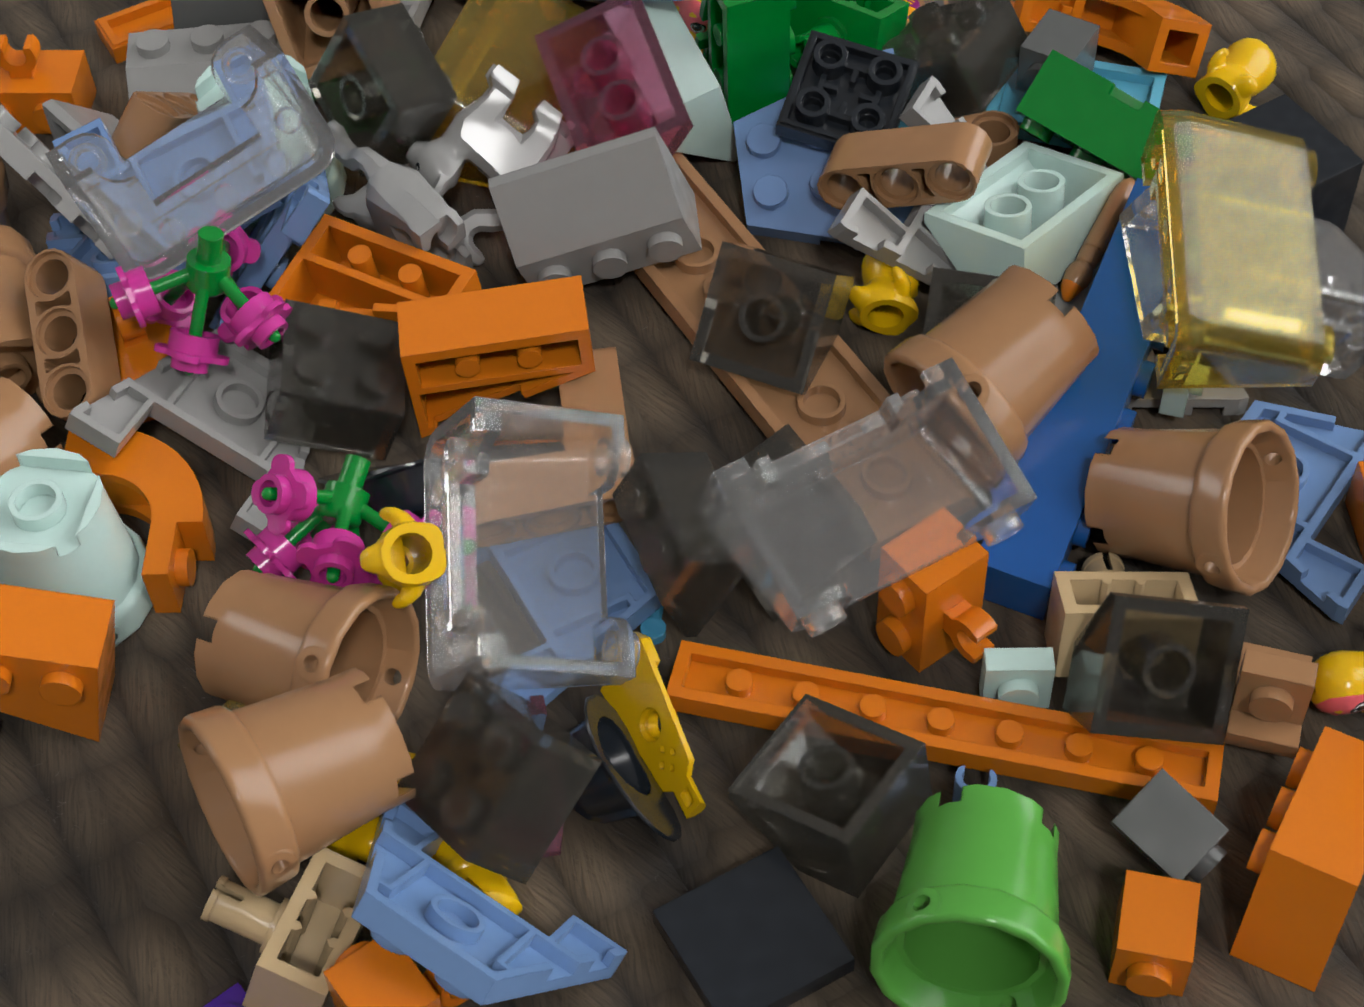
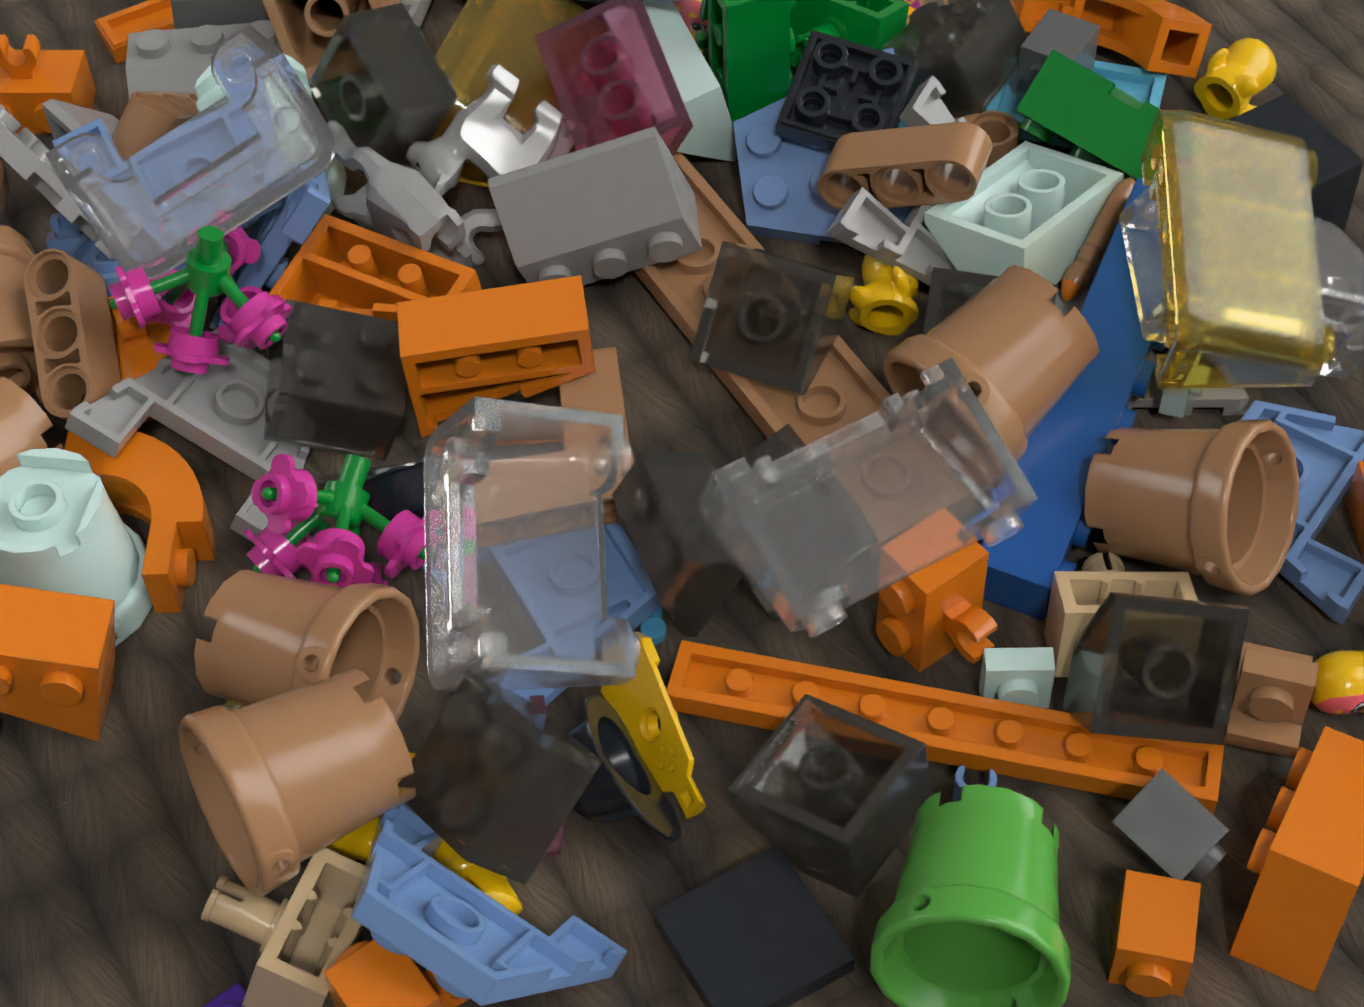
yellow animal [360,507,447,609] -> none

